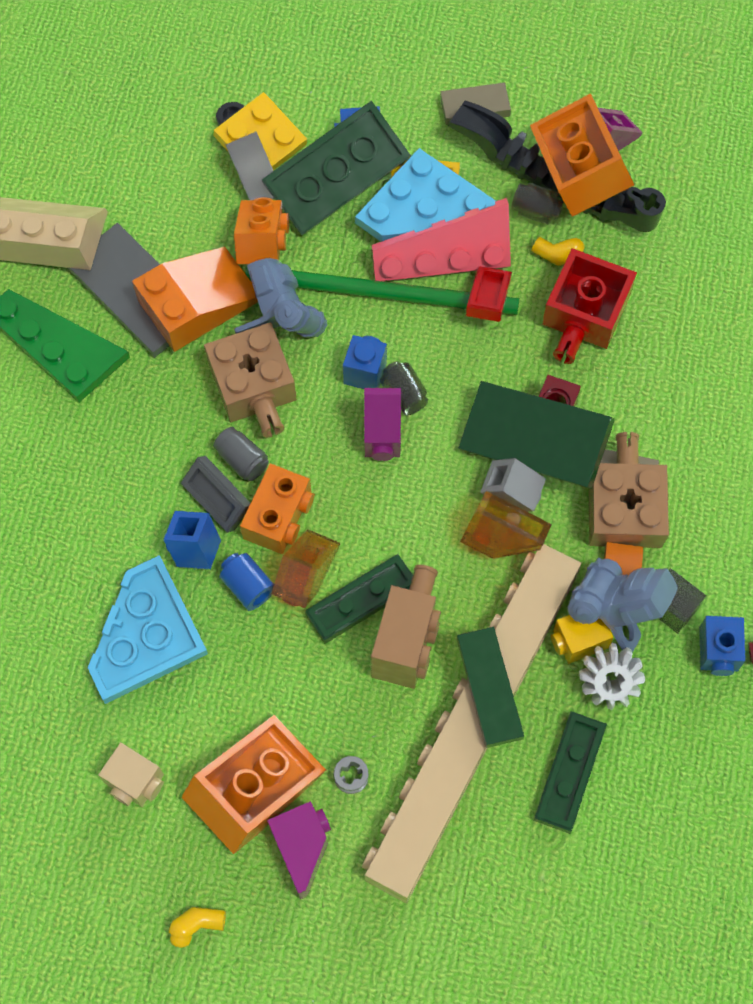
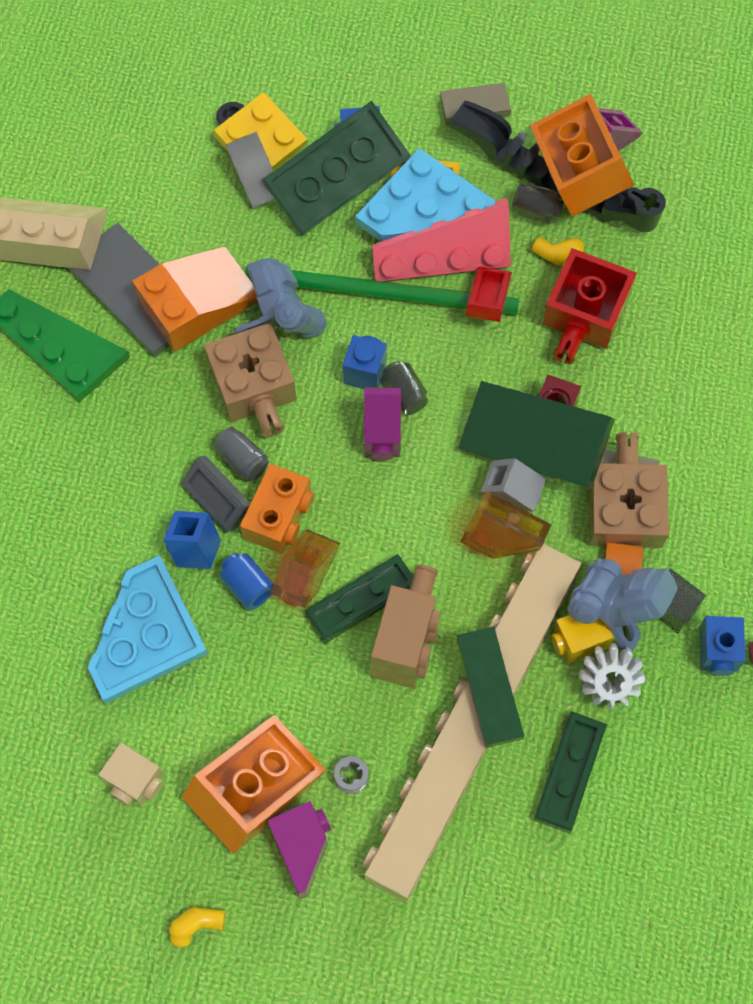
orange brick [234,197,289,264] -> none

